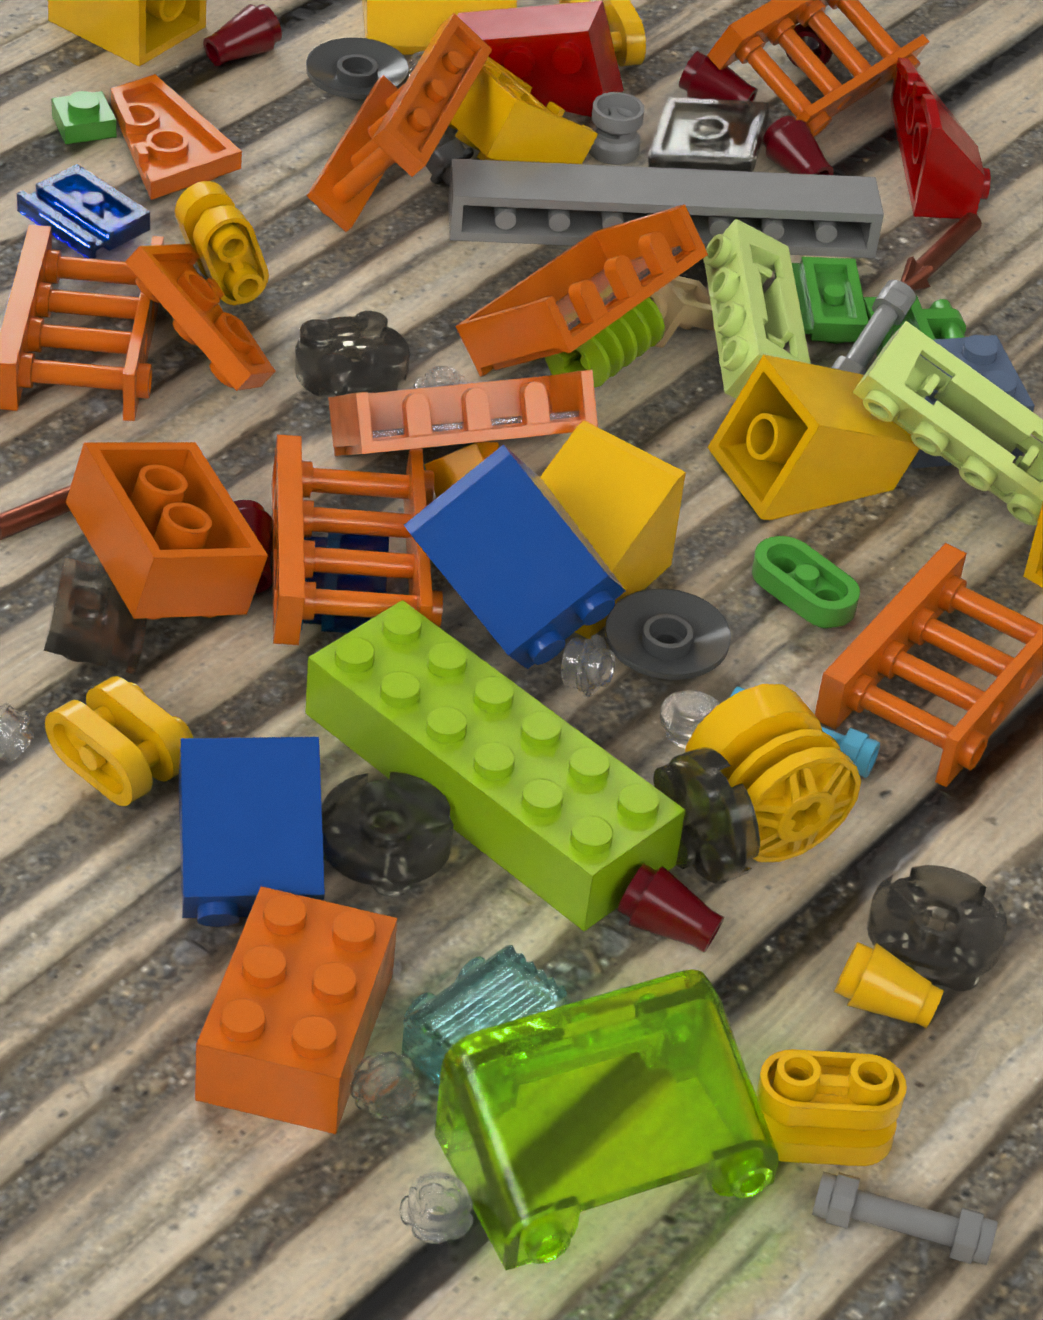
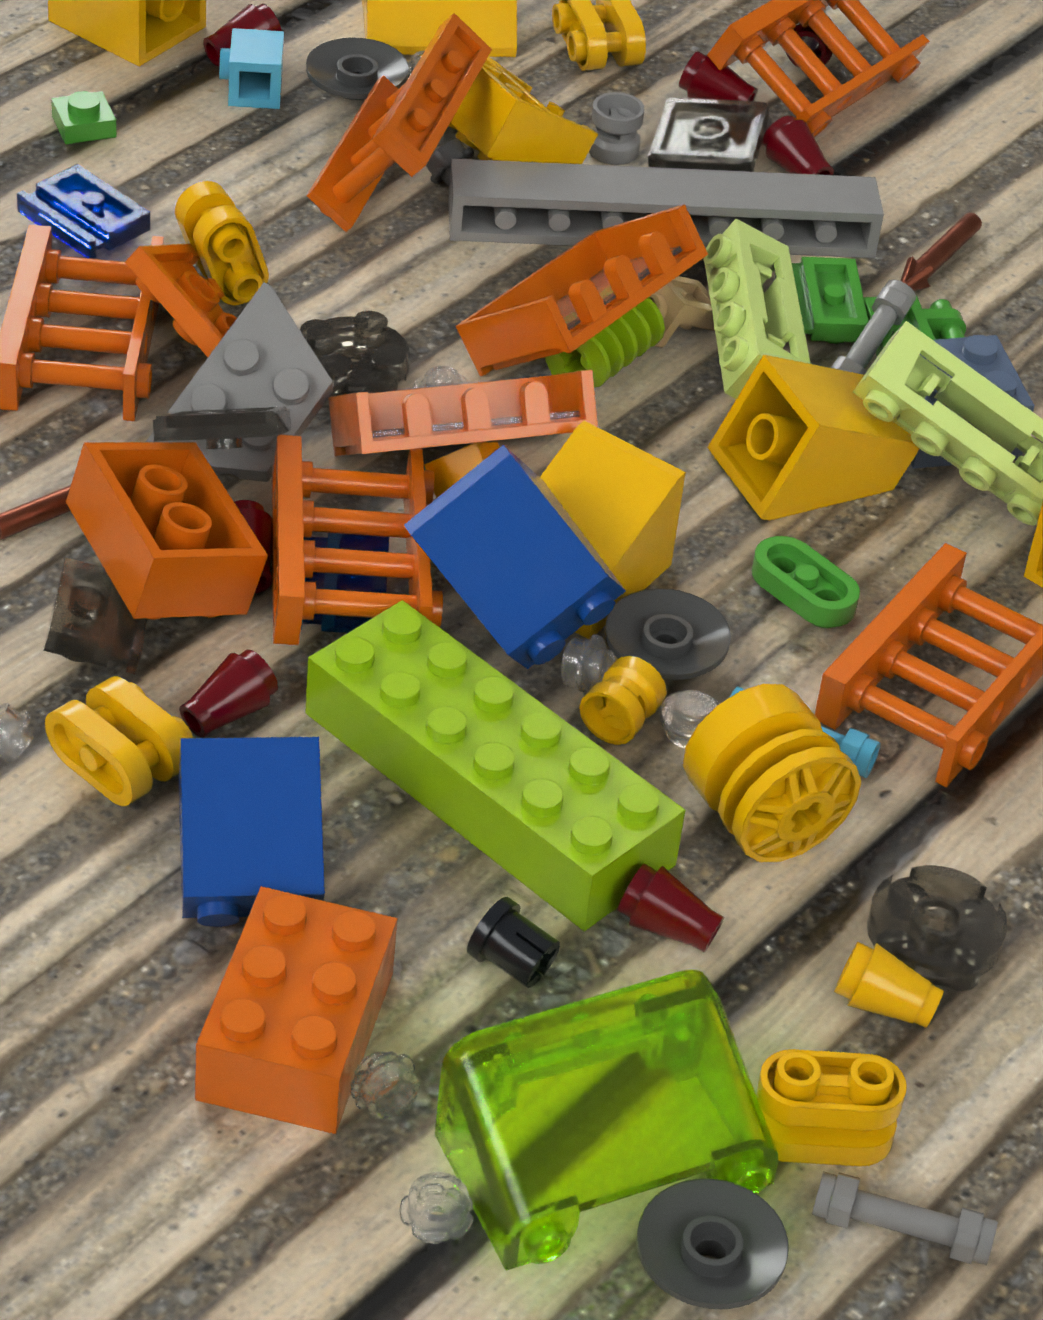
orange wing [111,74,242,200] -> none
clear smoke plate [322,772,454,897] -> none
clear light blue brick [401,945,568,1106] -> none
red wedge [457,0,624,117] -> none
clear smoke plate [653,747,760,884] -> none
red wedge [890,58,991,219] -> none
none -> light grey wing [146,282,333,482]
none -> clear smoke plate [153,406,291,449]
none -> dark red cone [179,649,278,738]
none -> medium azure brick [219,28,284,109]
none -> black bush [467,897,560,988]
none -> yellow wheel [579,656,667,745]
none -> dark grey dish [636,1179,789,1310]

